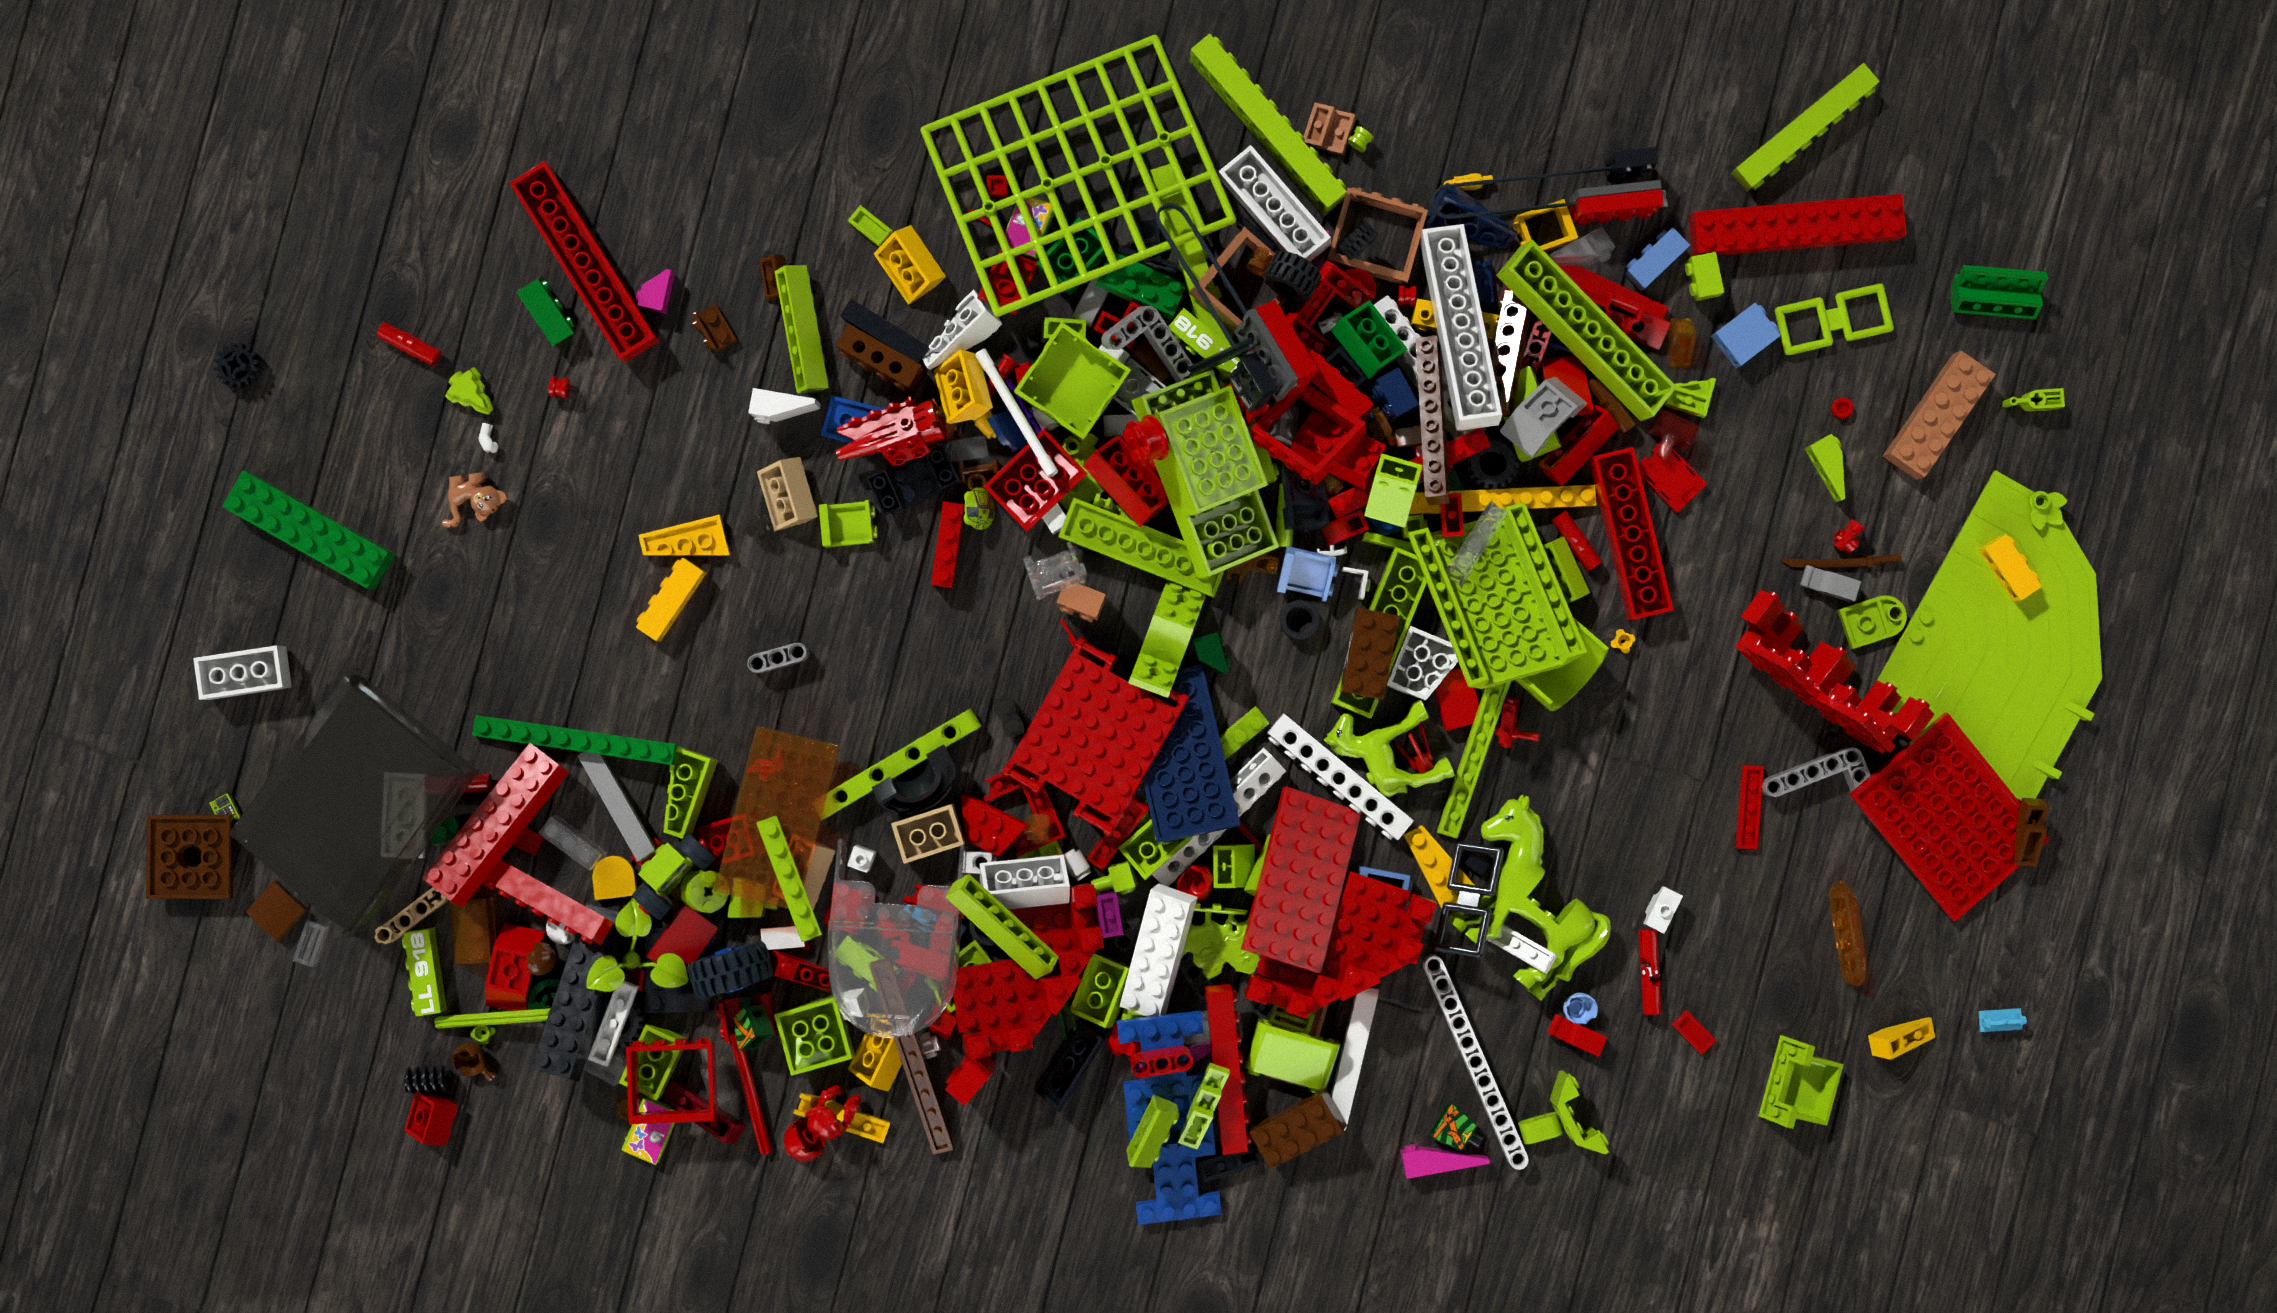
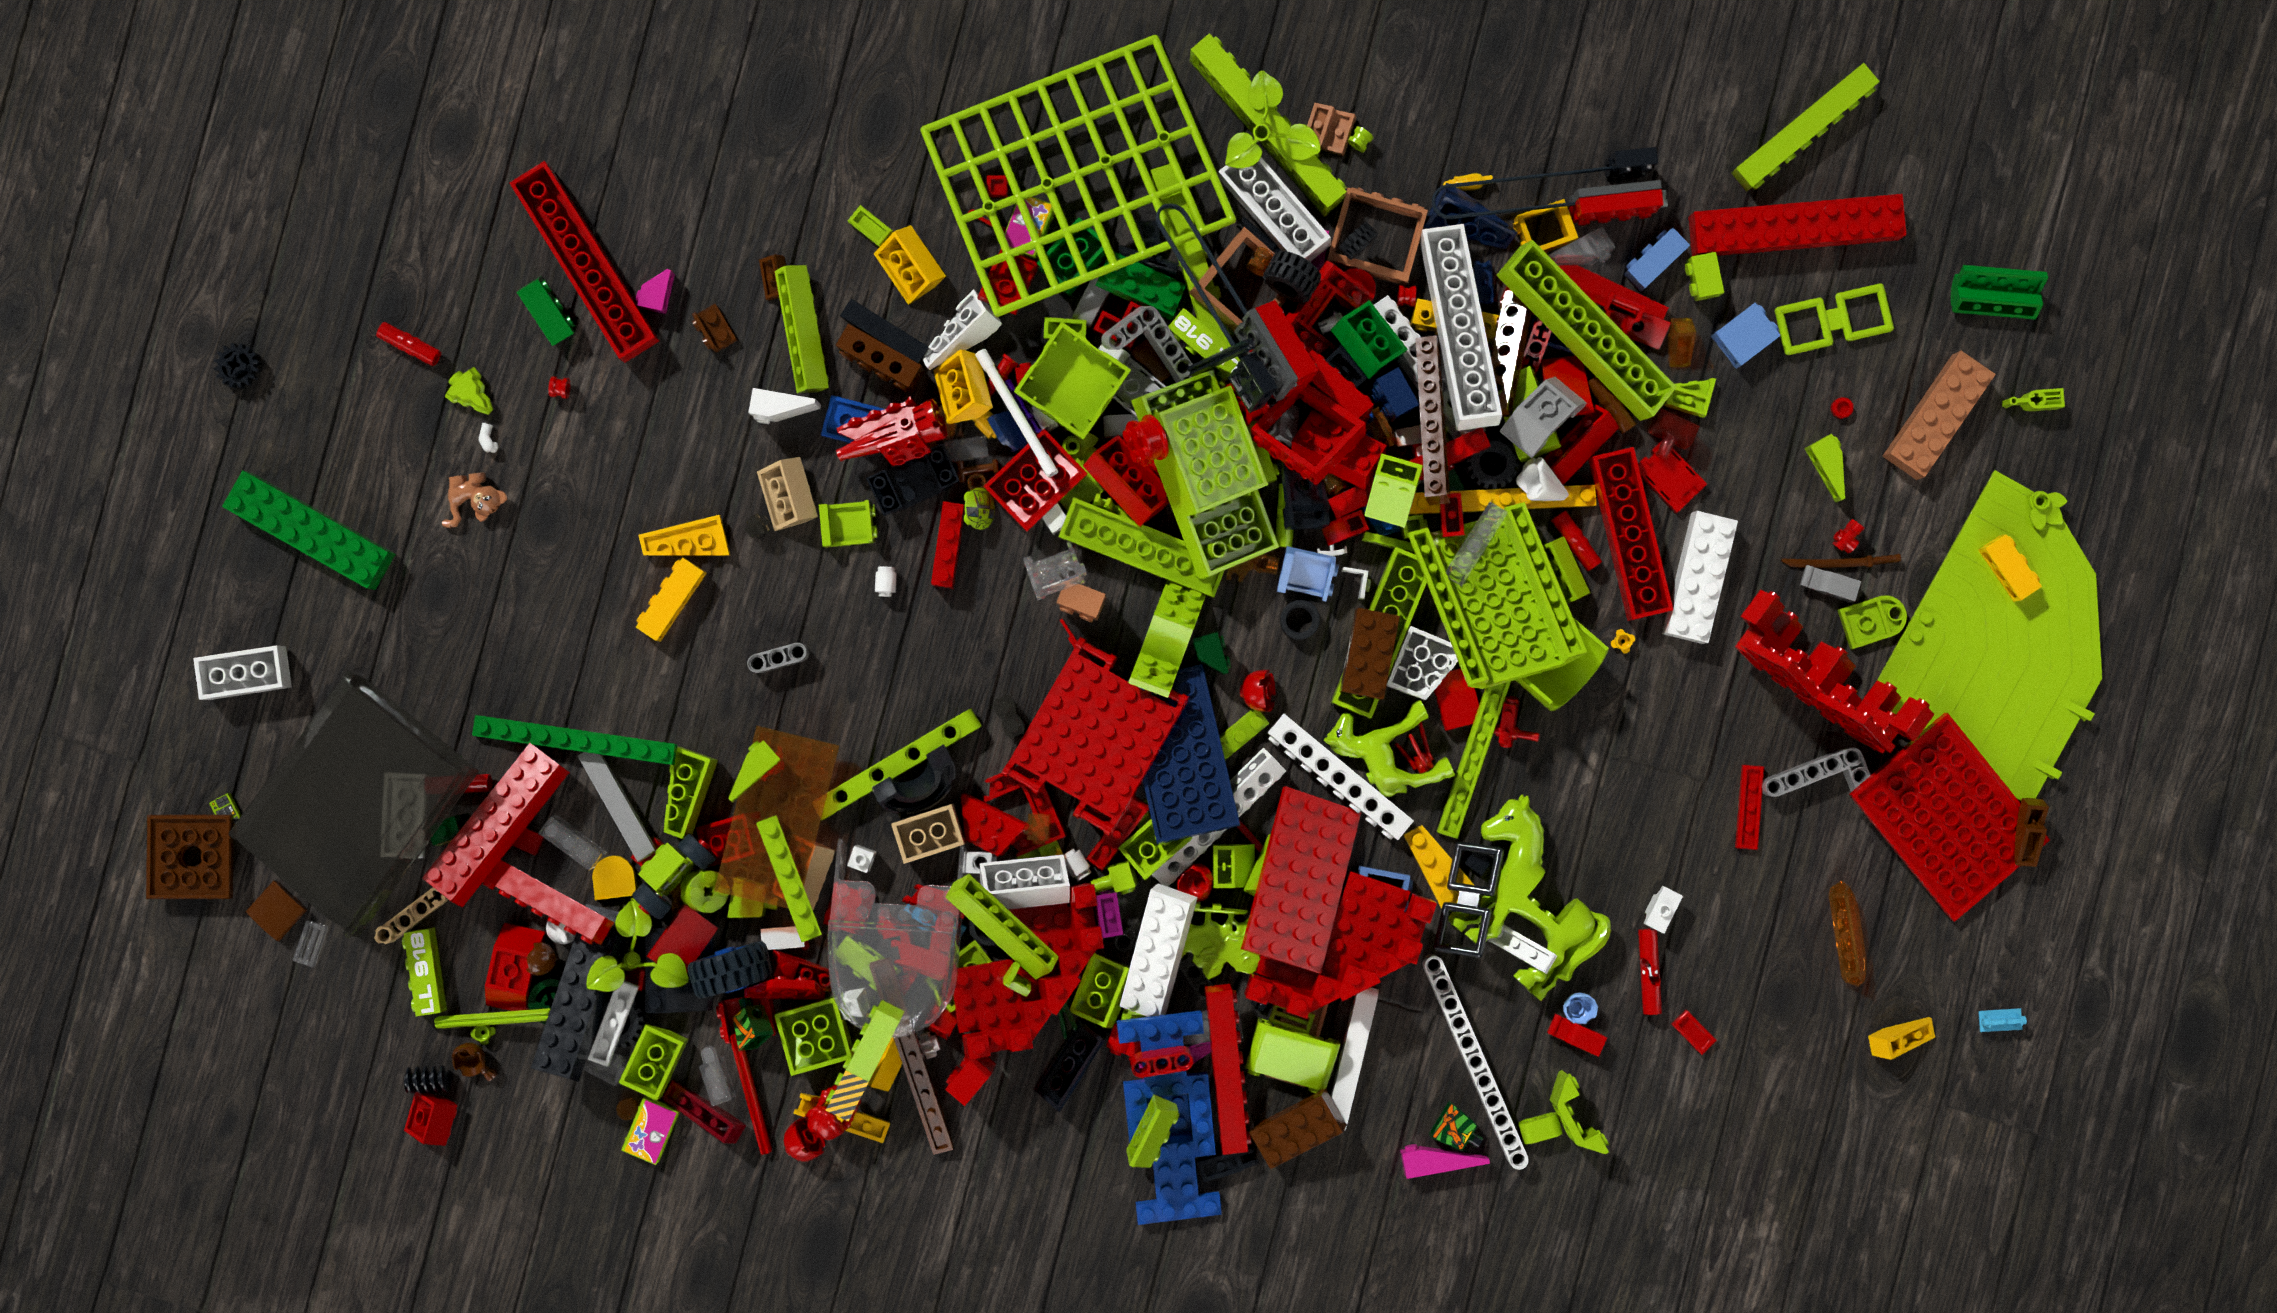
clear orange slope [450,897,496,964] -> none
red window [626,1037,718,1124] -> none
lime slope [1178,1063,1230,1150] -> none
lime windscreen [1759,1035,1844,1129] -> none
none -> lime slope [728,740,781,802]
none -> red wing [744,976,825,1000]
none -> lime brick [826,1000,905,1122]
none -> white brick [875,567,897,597]
none -> lime tile [1003,961,1031,997]
none -> lime plant [1225,71,1321,168]
none -> red cylinder [1240,670,1276,712]
none -> white hat [1516,457,1569,501]
none -> white brick [1662,511,1738,644]

